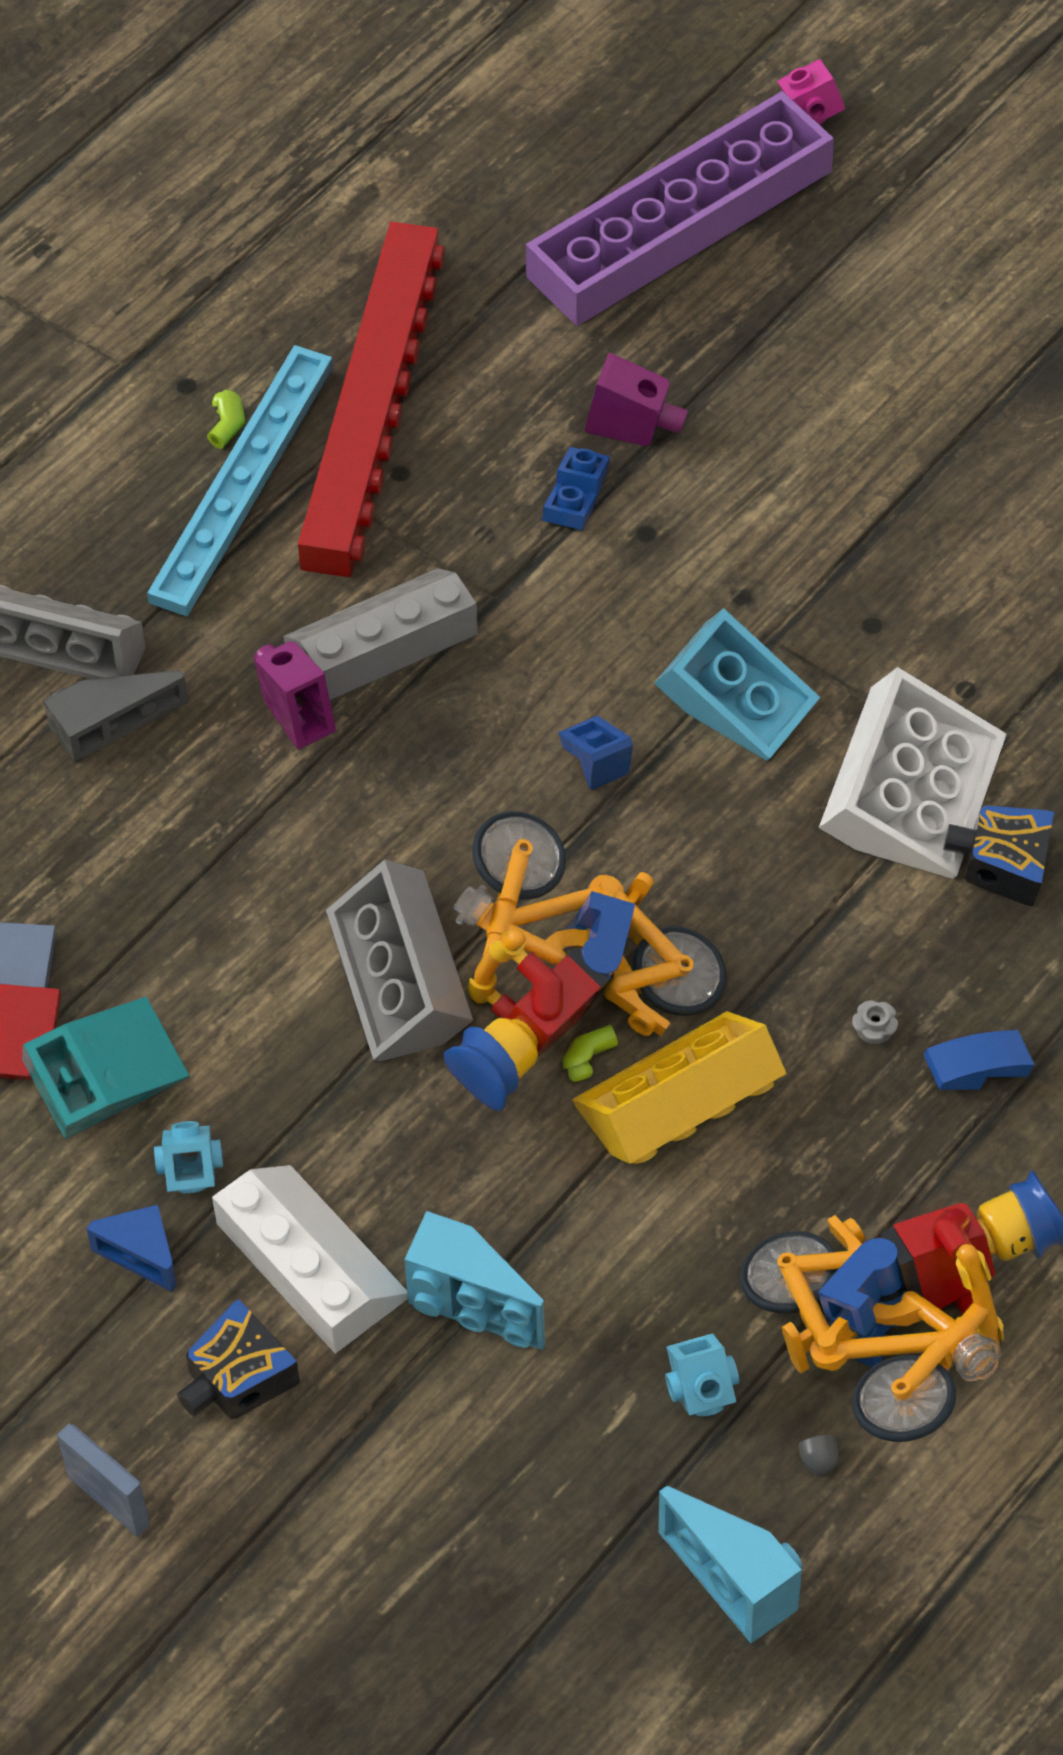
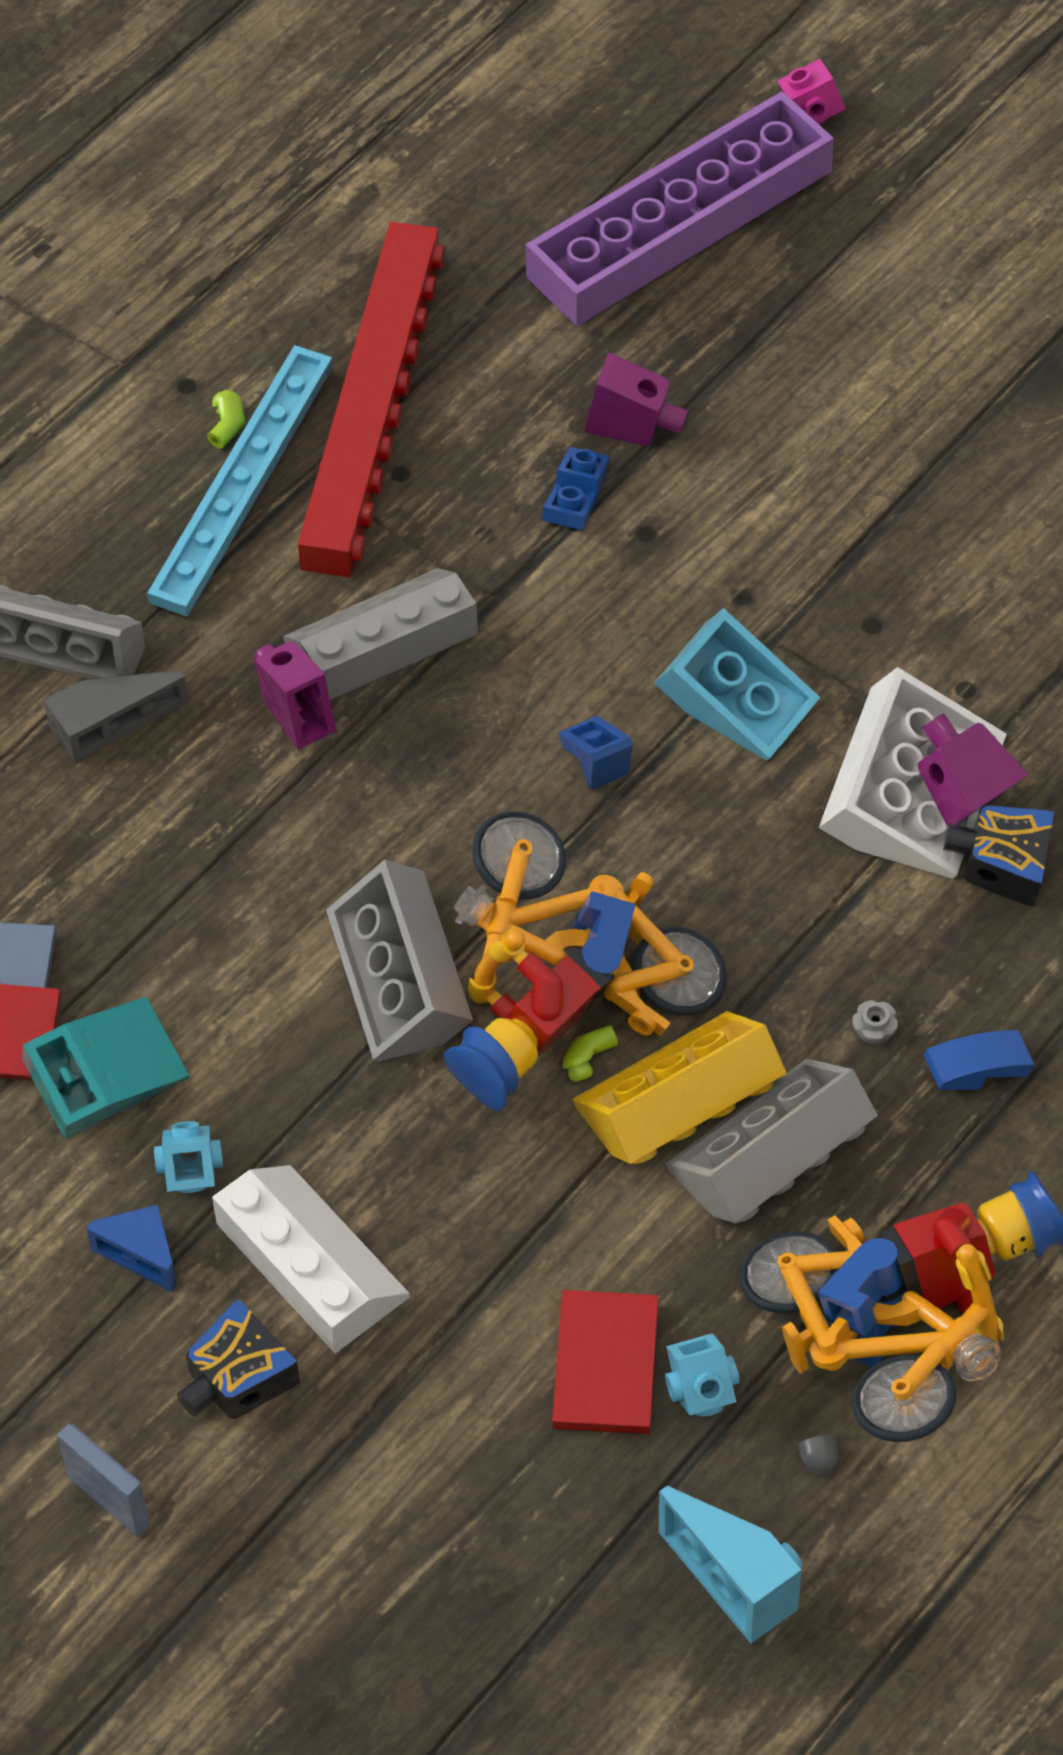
medium azure slope [404,1211,545,1350] -> none
none -> red tile [552,1290,658,1434]
none -> light grey slope [665,1058,878,1223]
none -> magenta torso [918,713,1028,826]

